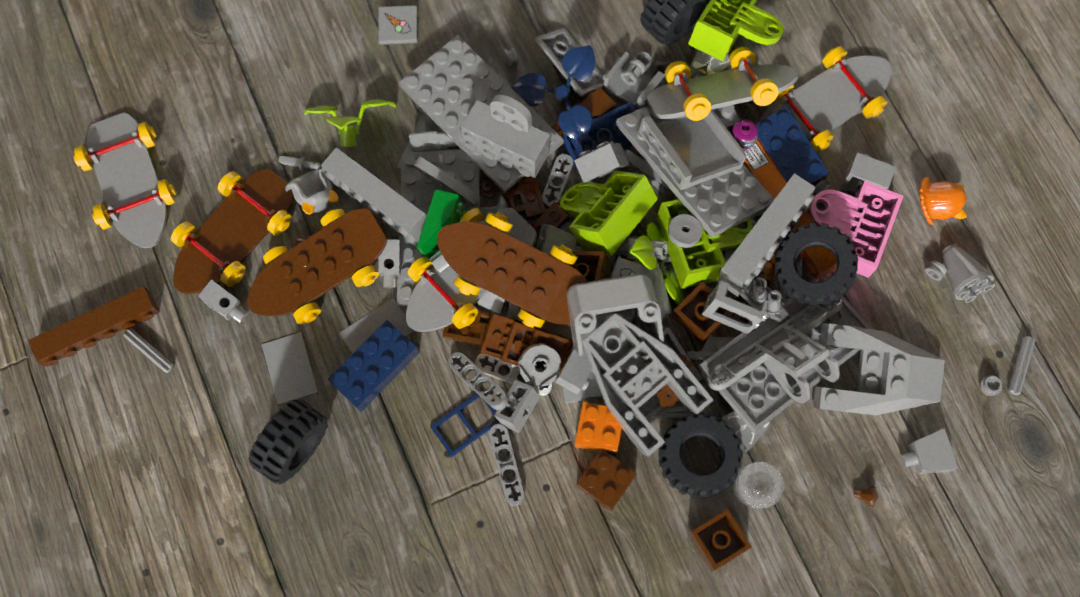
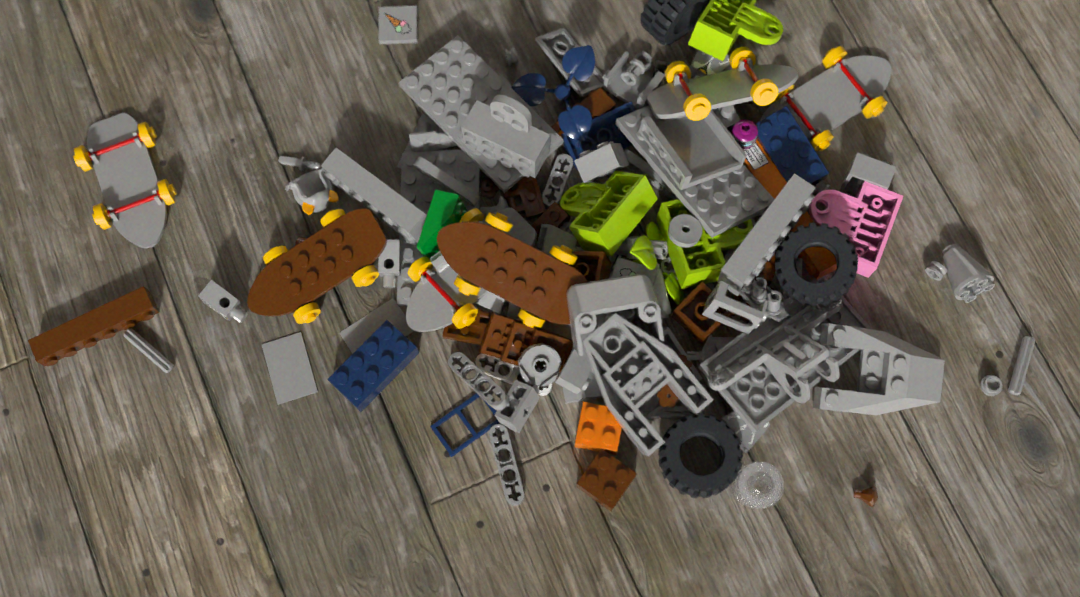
reddish brown piece [171,169,294,295] -> none
black tyre [248,399,328,484] -> none
lime plant [304,99,396,147] -> none
reddish brown brick [688,509,752,572] -> none
light grey torso [900,429,958,474] -> none
orange hair [919,177,967,225] -> none

